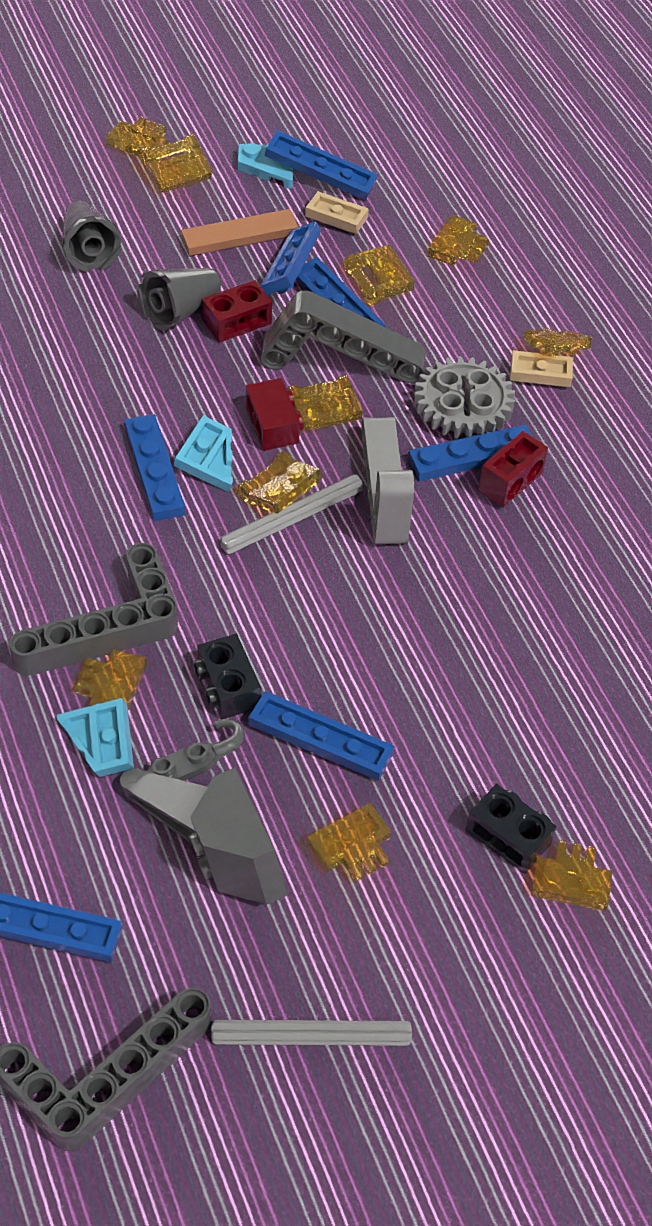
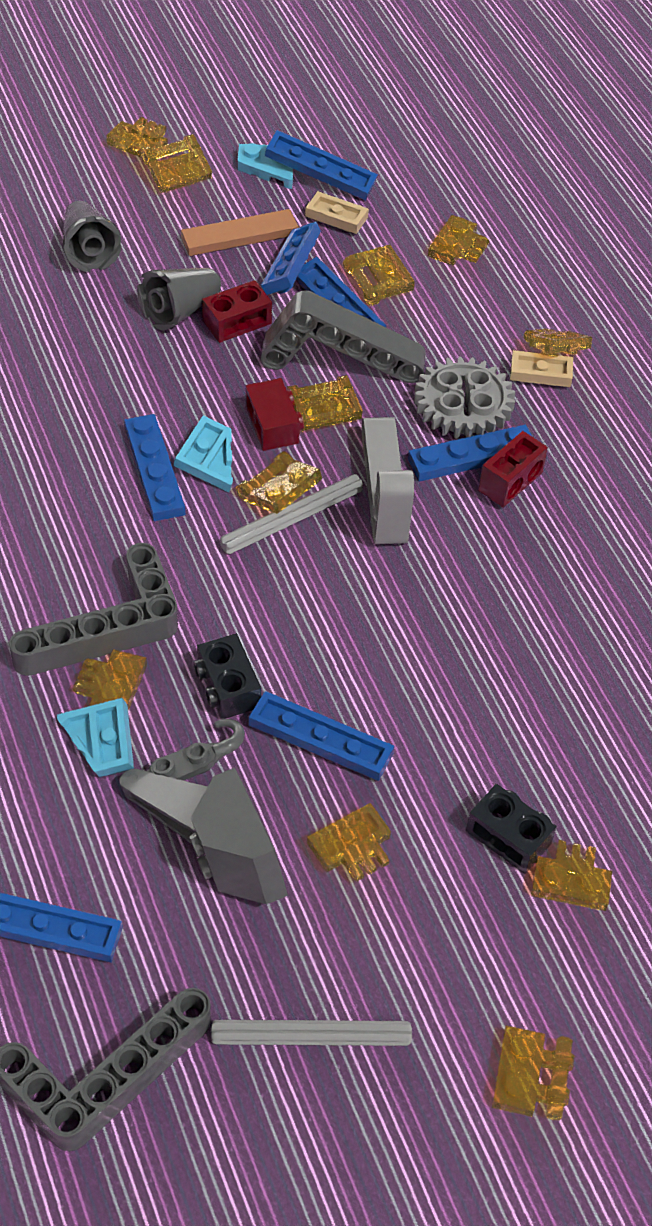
none -> clear yellow plate [491,1025,575,1120]

